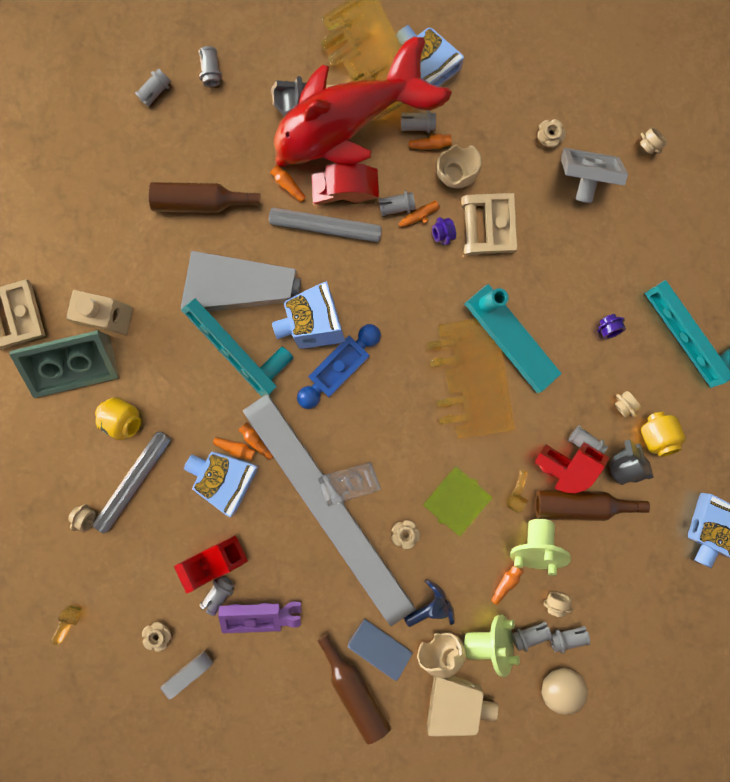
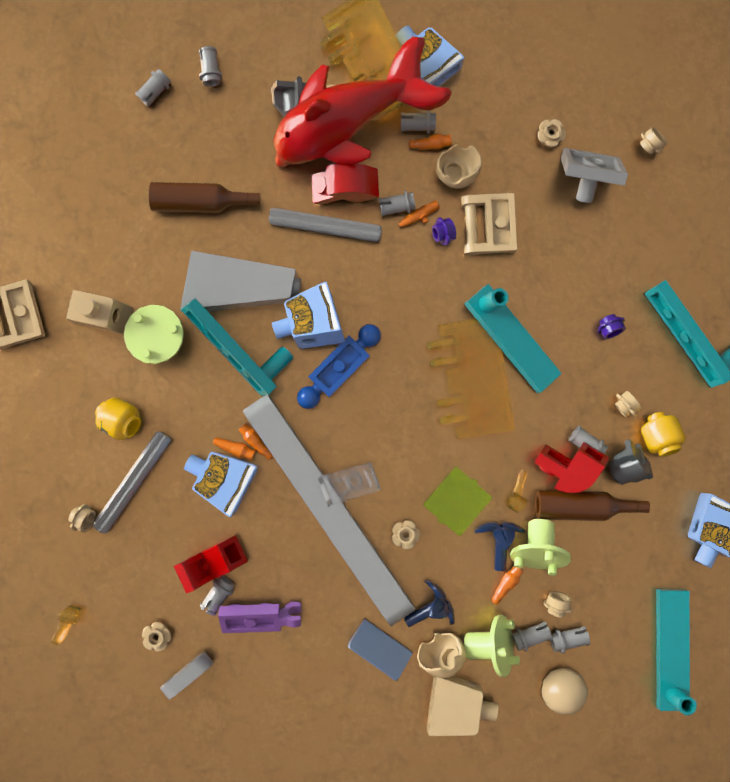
sand green slope [9,330,118,398] -> none
orange piece [270,165,306,202] -> none
reddish brown piece [317,634,392,744] -> none
none -> yellowish green piece [124,305,184,364]
none -> dark blue plant [474,521,525,571]
none -> teal piece [656,589,697,715]

